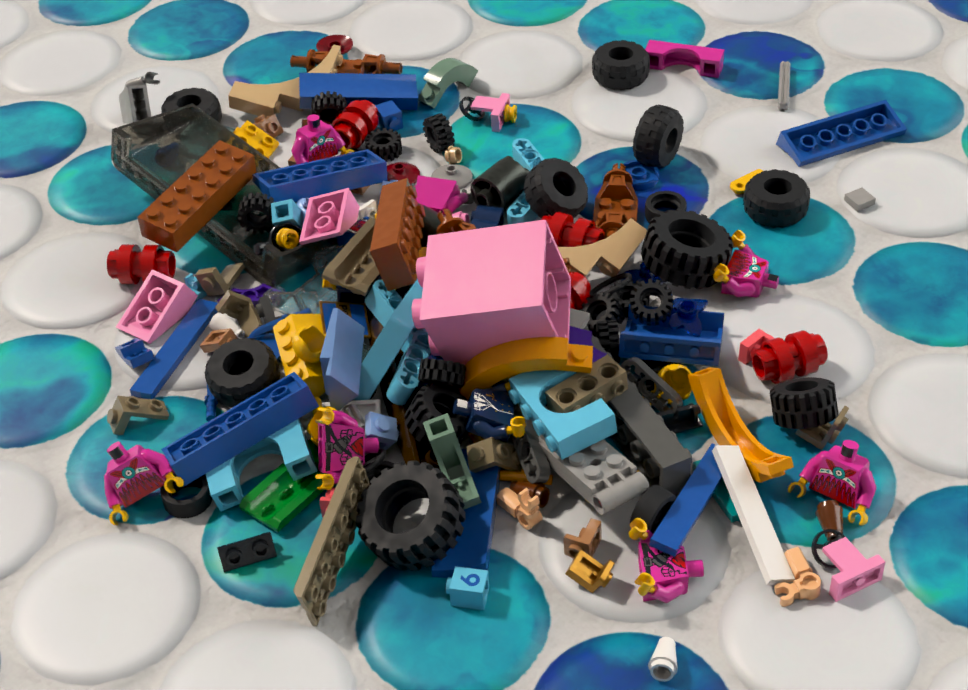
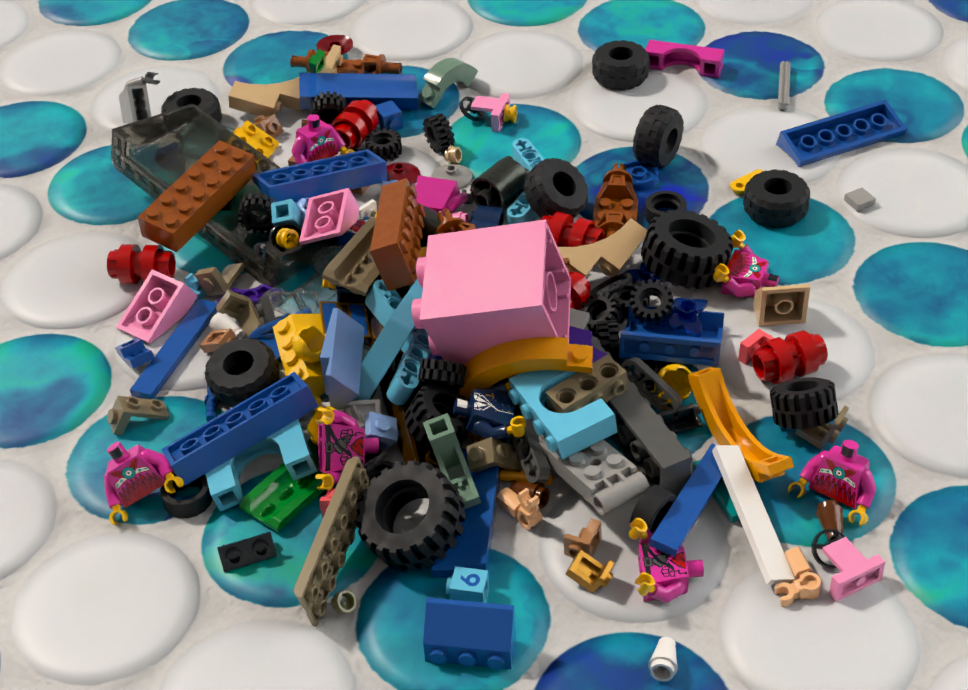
none -> green plate [308,49,326,73]
none -> olive hinge [331,590,357,614]
none -> blue slope [423,598,516,670]
none -> tan slope [753,284,810,326]

